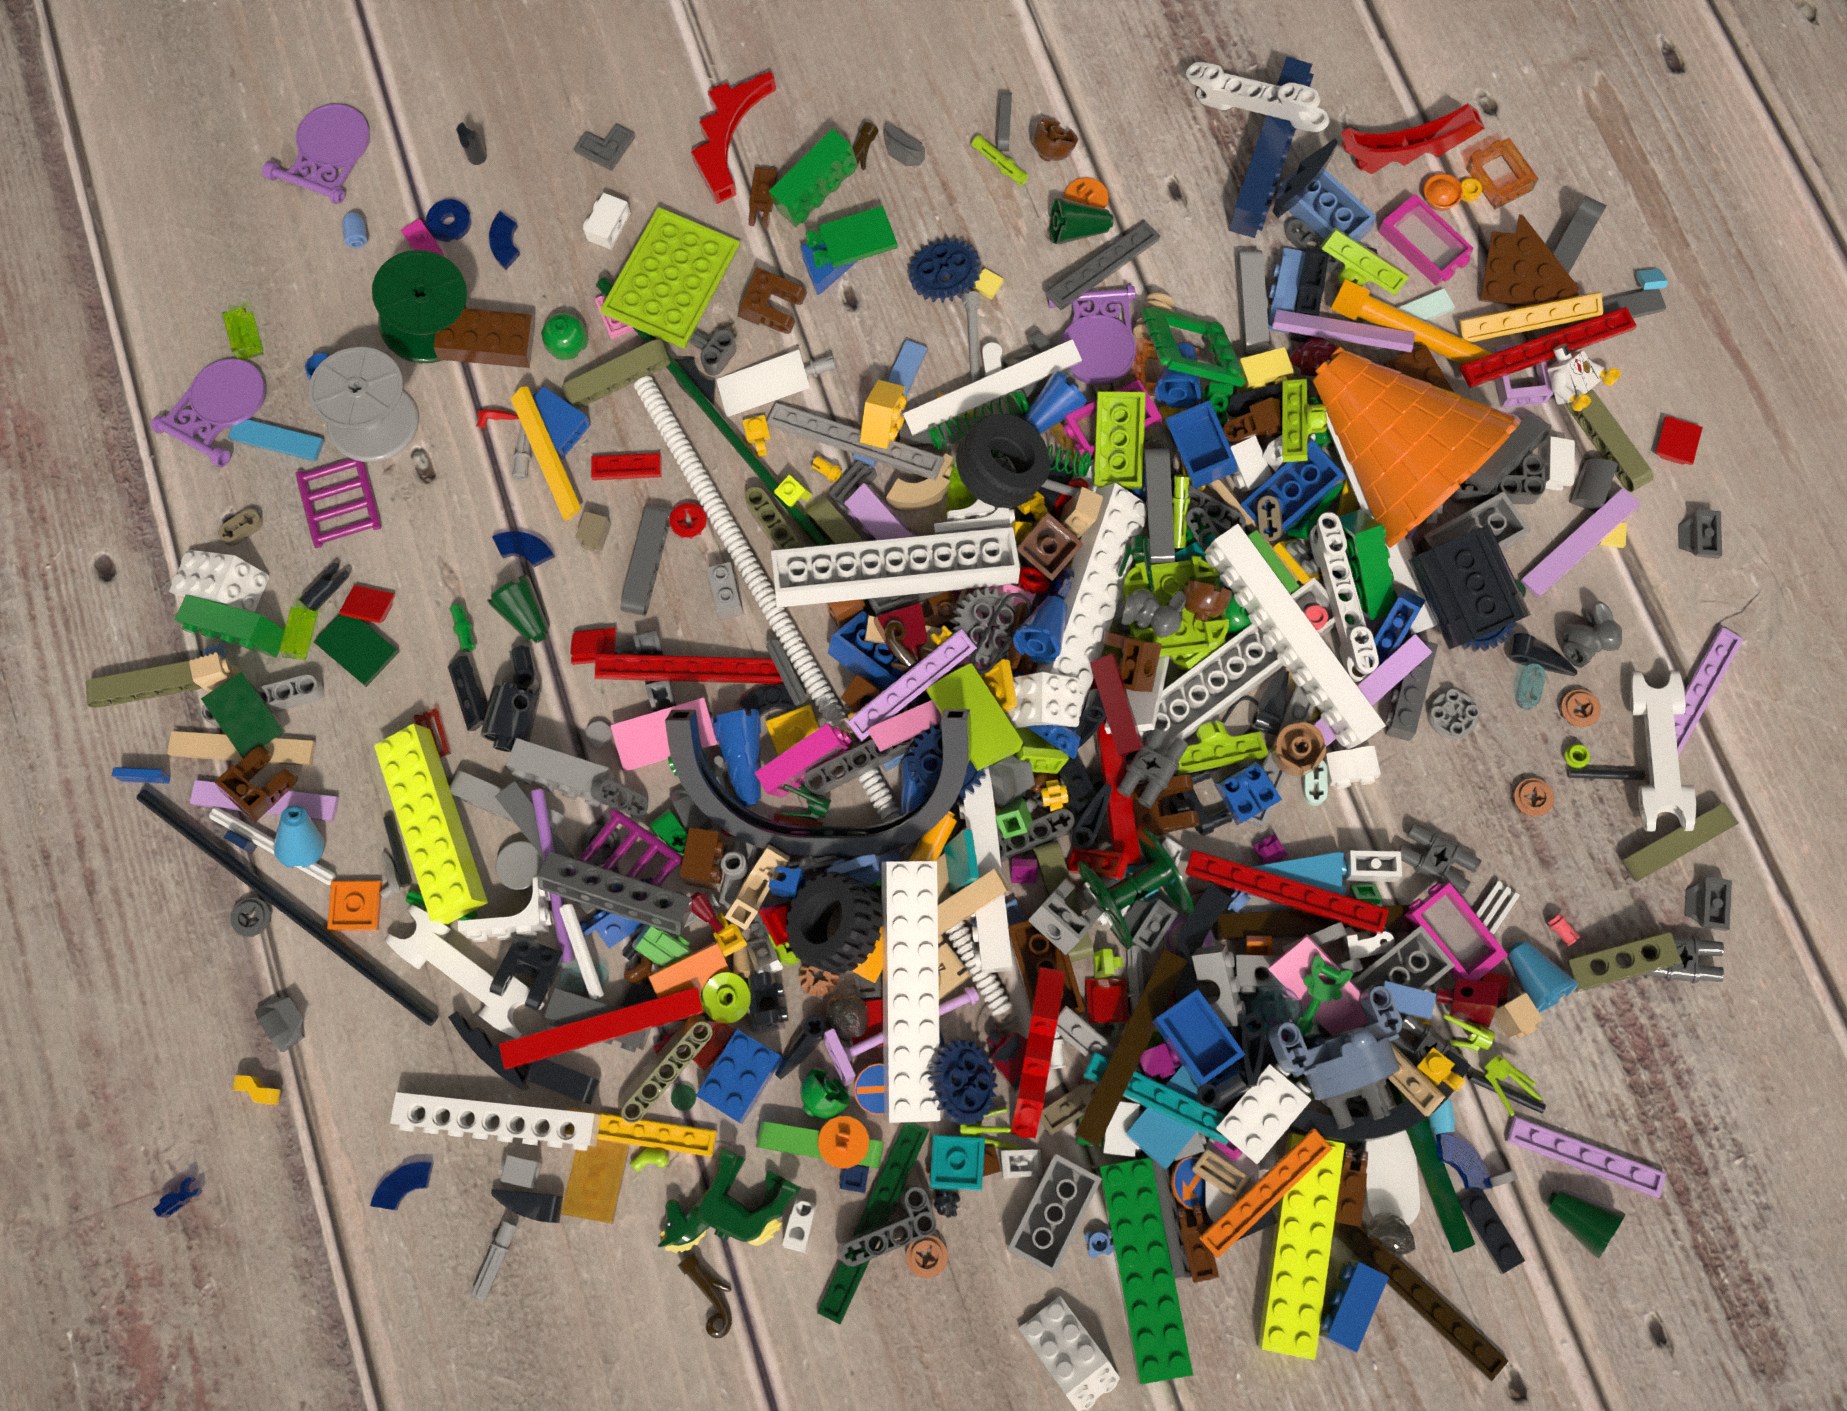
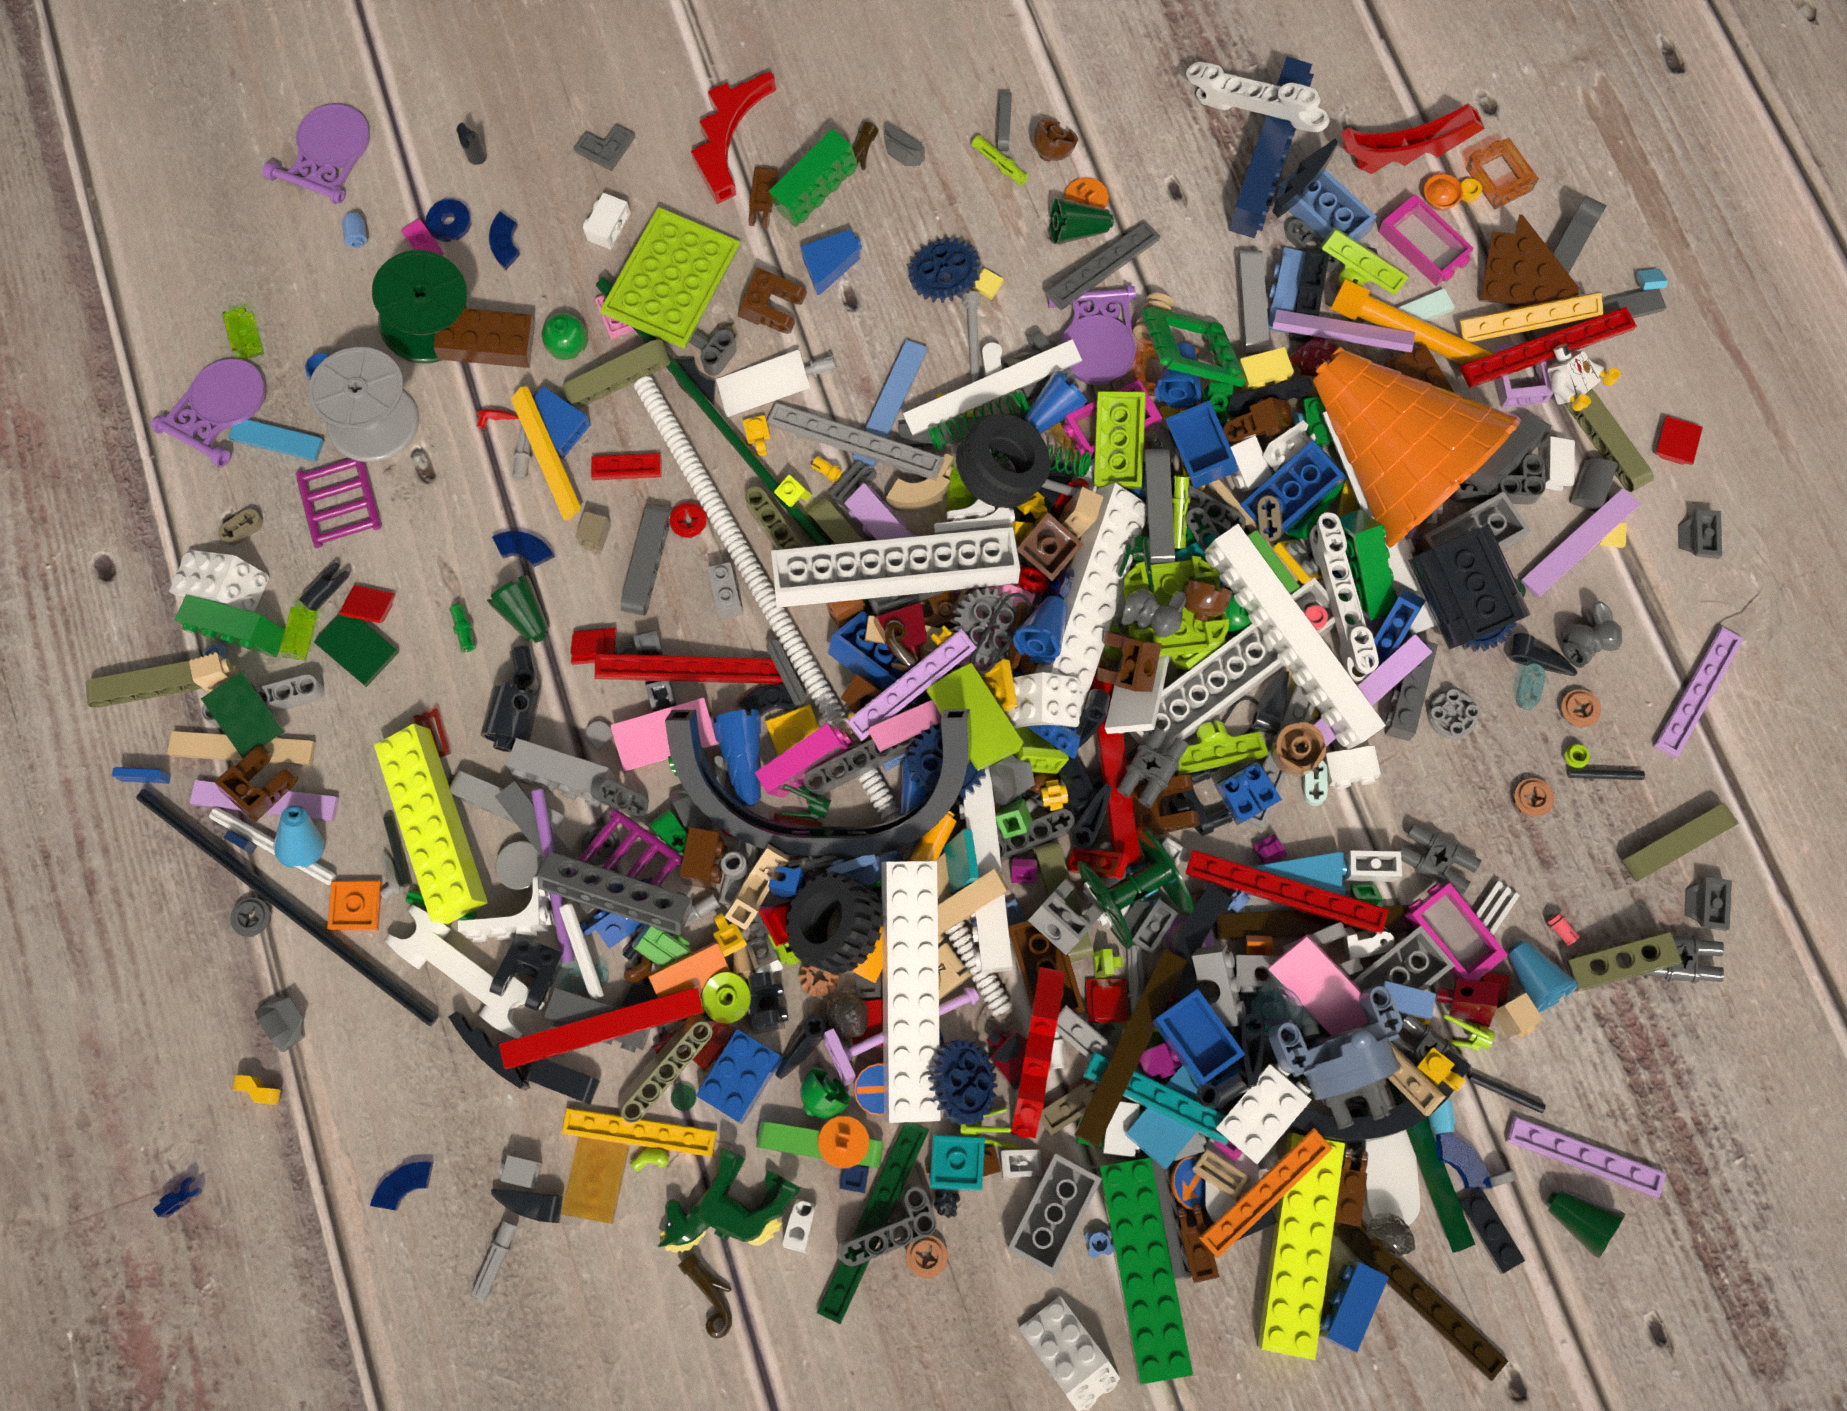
white brick [390,1092,601,1151] -> none
black plate [448,656,486,731] -> none
dark red cone [690,891,725,935] -> none
green tile [805,206,898,268] -> none
yellow brick [860,380,907,449] -> none
dark red tile [1090,654,1144,756] -> none
lime plate [1282,379,1327,462] -> none
green piece [1295,953,1353,1038] -> none
lime plant [1484,1054,1542,1116] -> none
white piece [1629,670,1696,831] -> none

